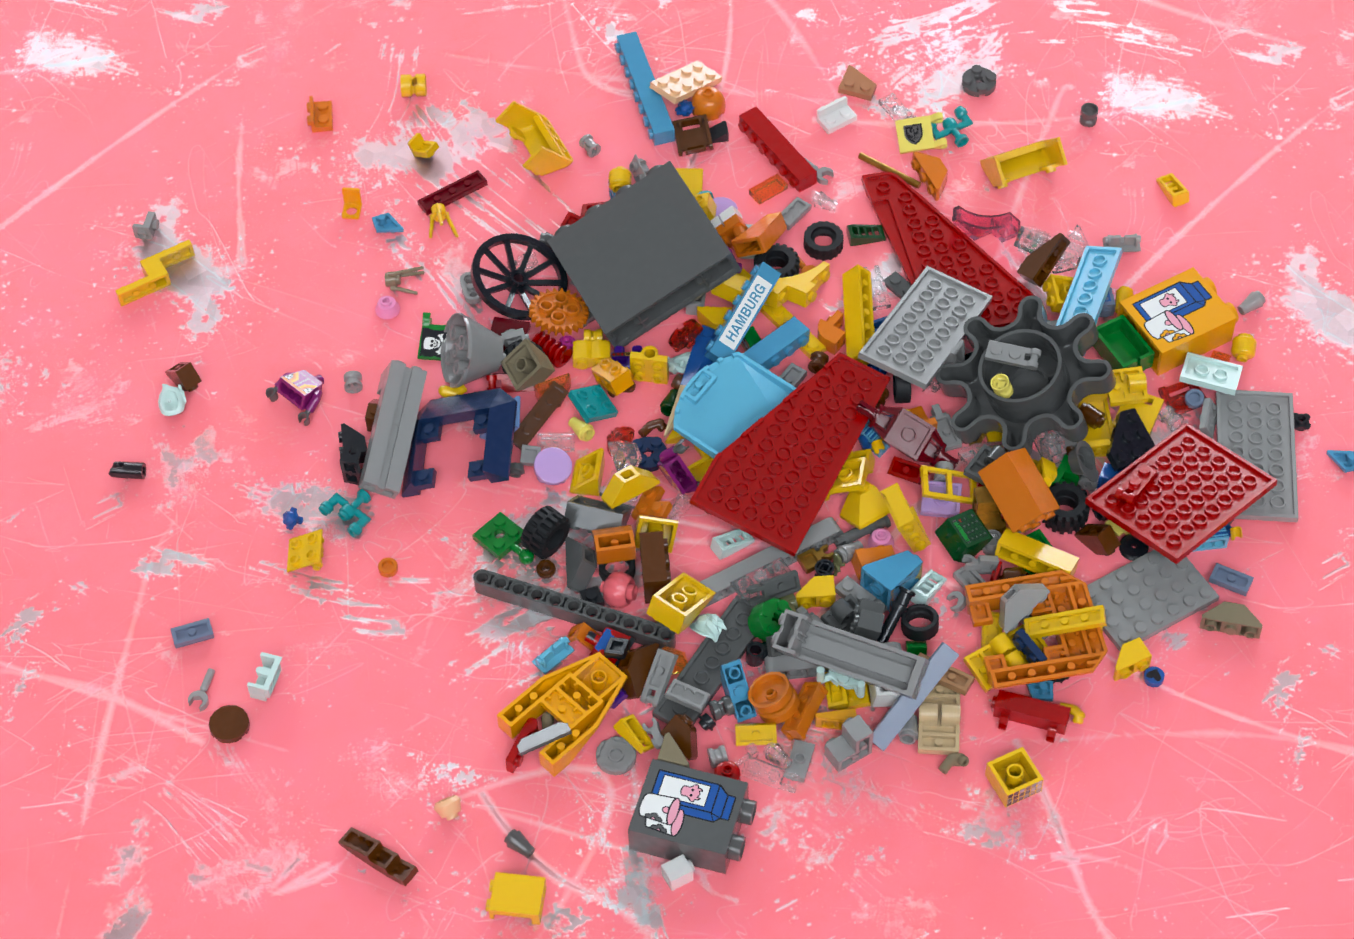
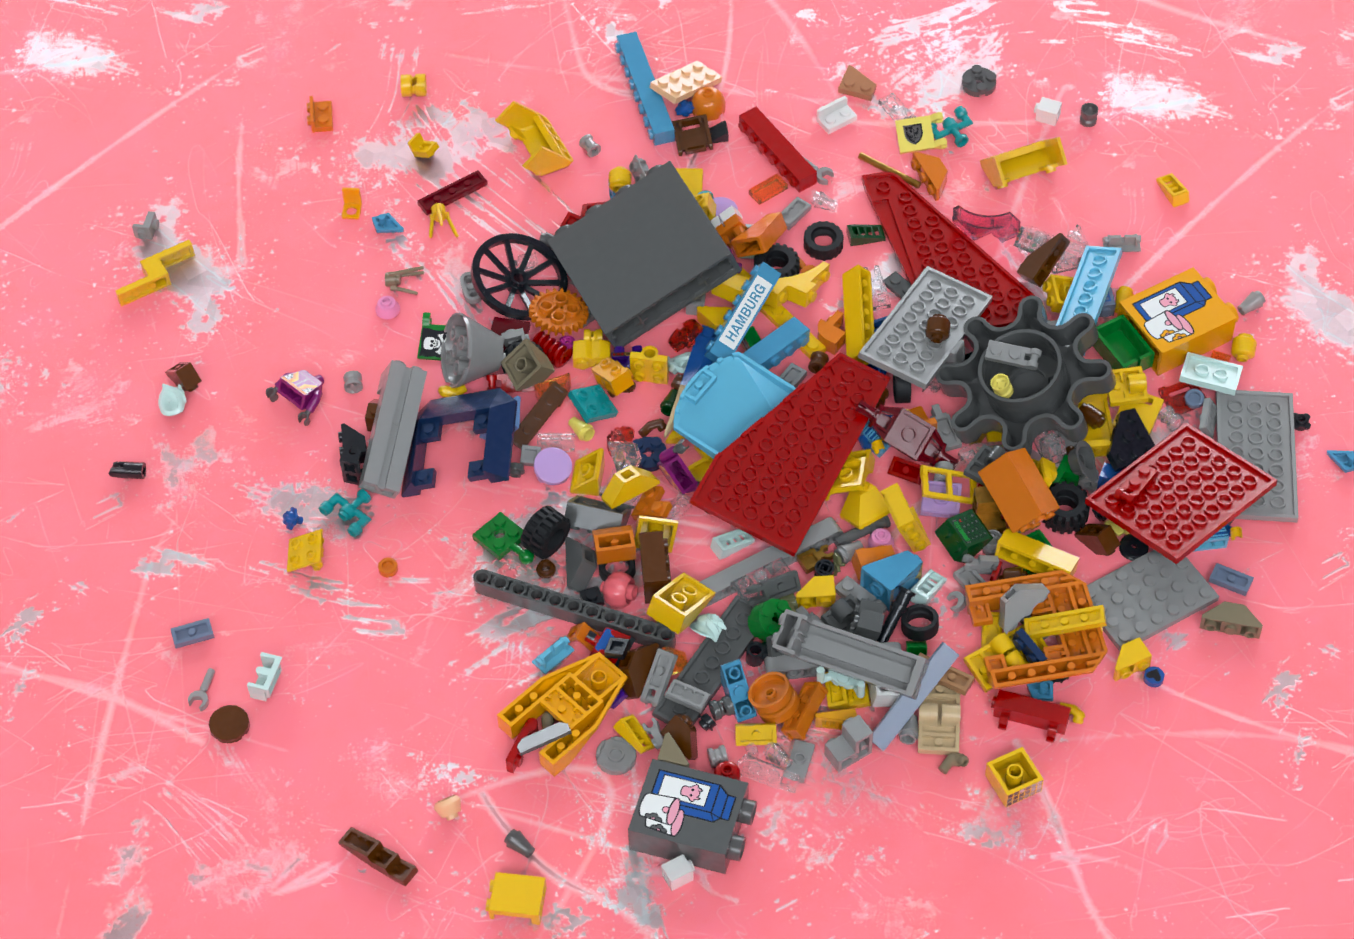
none -> reddish brown head [925,314,951,343]
none -> white brick [1034,97,1062,126]

